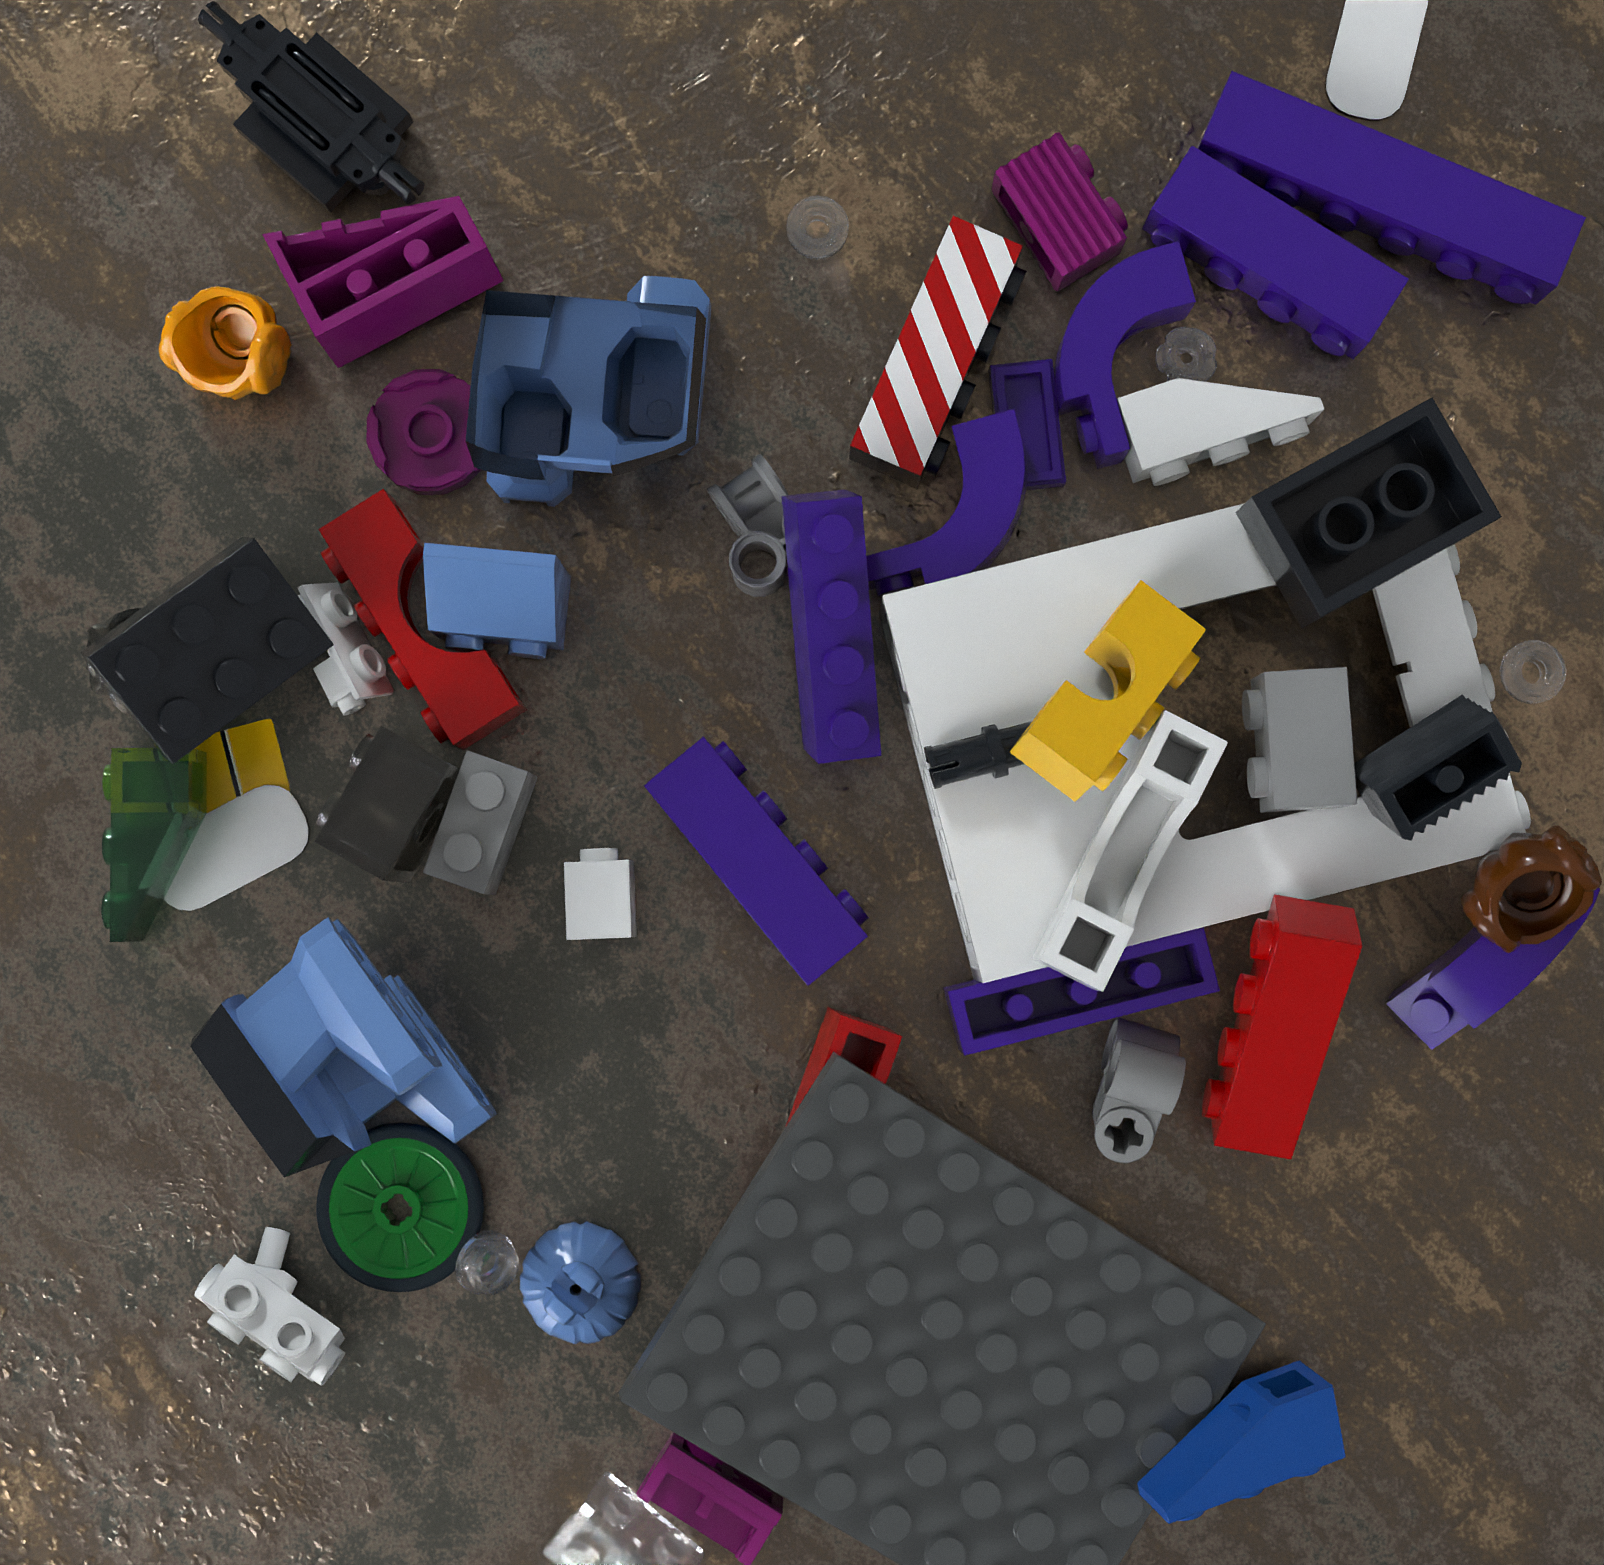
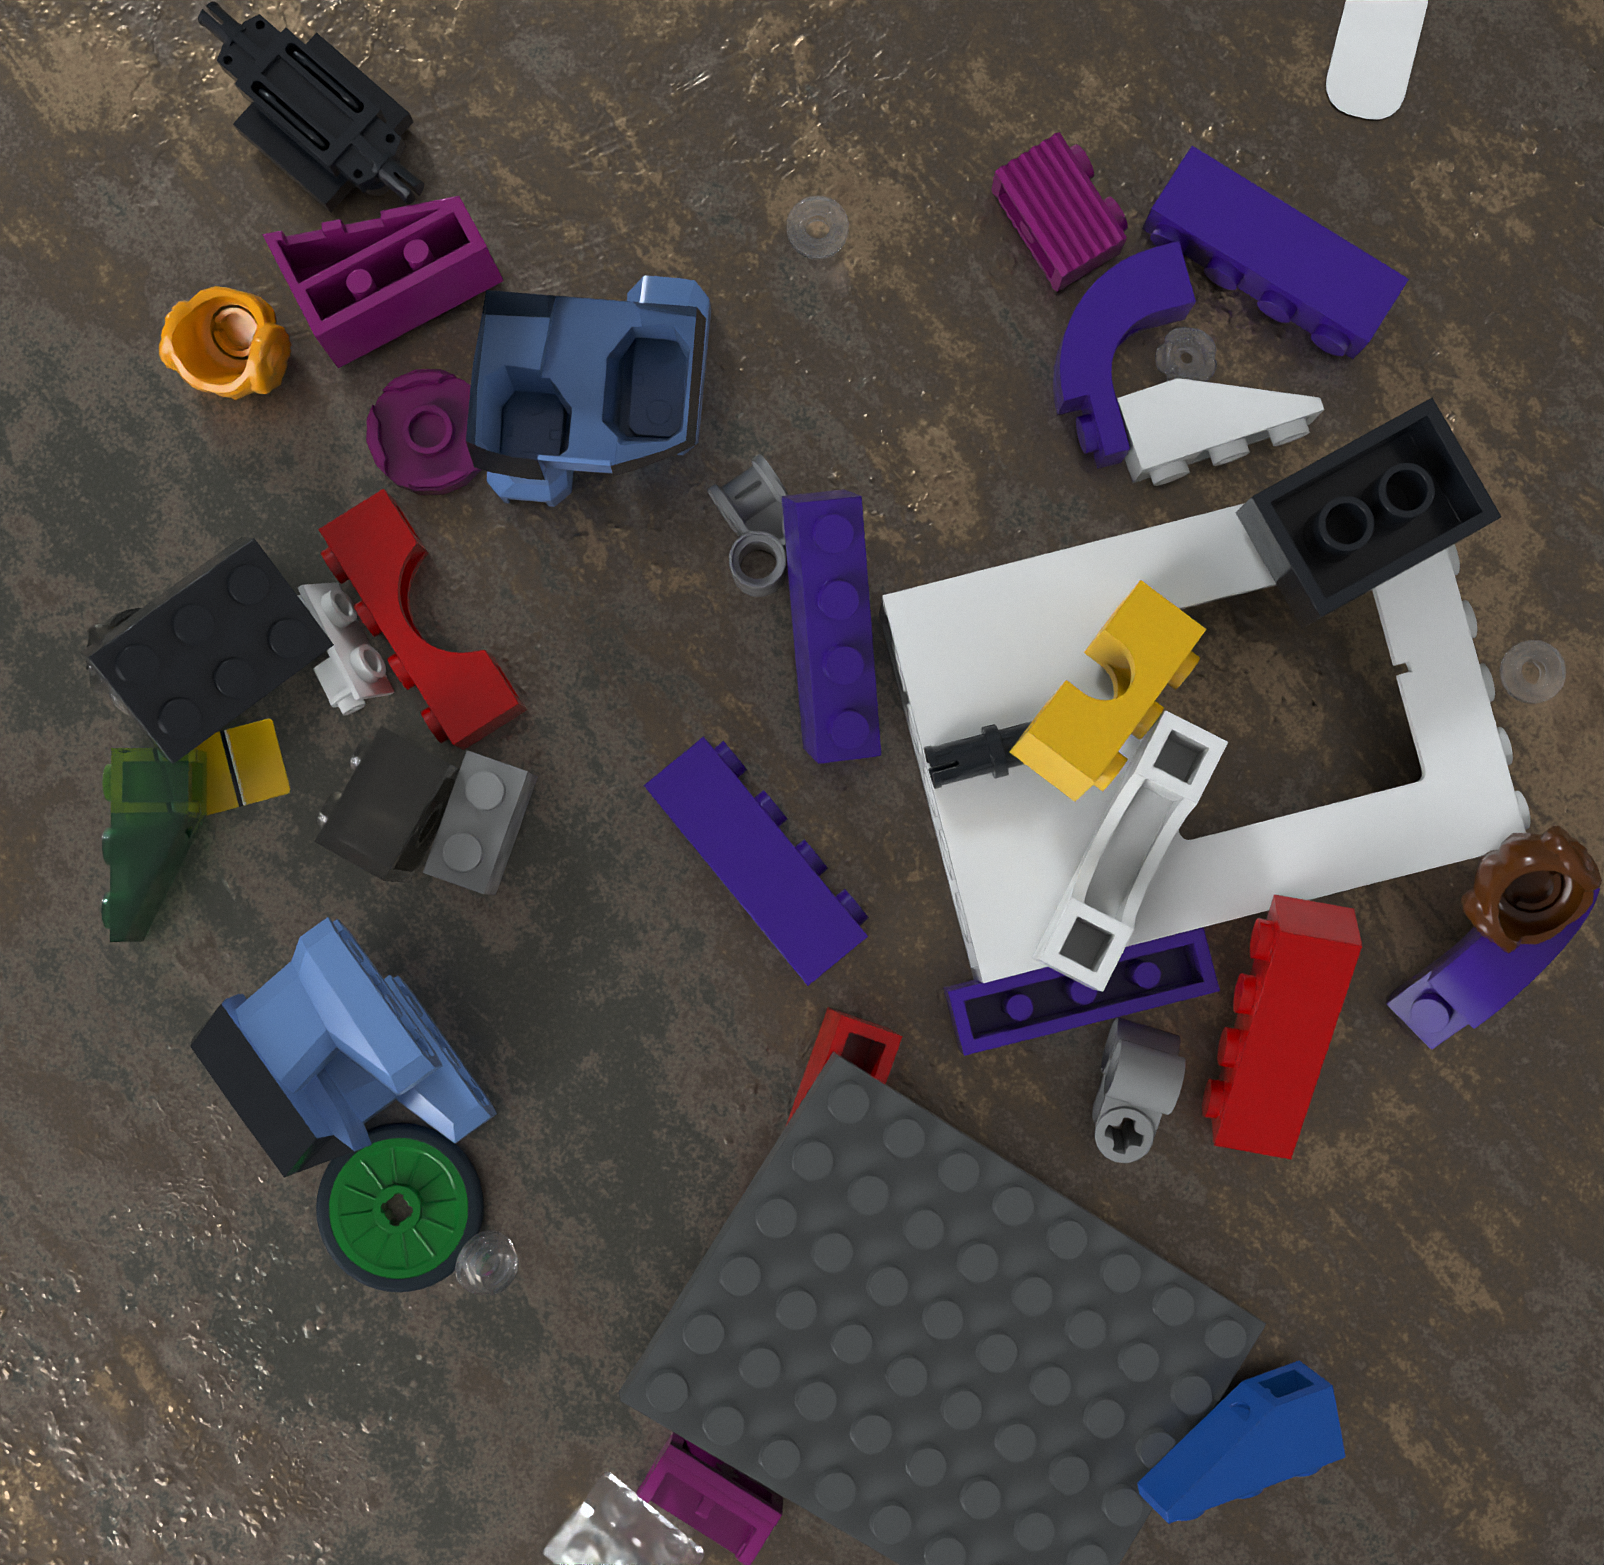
white sticker [149,785,309,911] -> none
white brick [194,1227,345,1386] -> none
medium blue slope [423,543,571,659] -> none
medium blue hair [520,1221,641,1344] -> none
white brick [564,848,637,940] -> none
brick [849,216,1027,489] -> none
dark purple arch [866,409,1027,597] -> none
dark purple tile [988,359,1066,490] -> none
dark purple brick [1197,71,1586,305] -> none
light grey brick [1242,667,1357,813] -> none
black brick [1354,694,1522,841] -> none

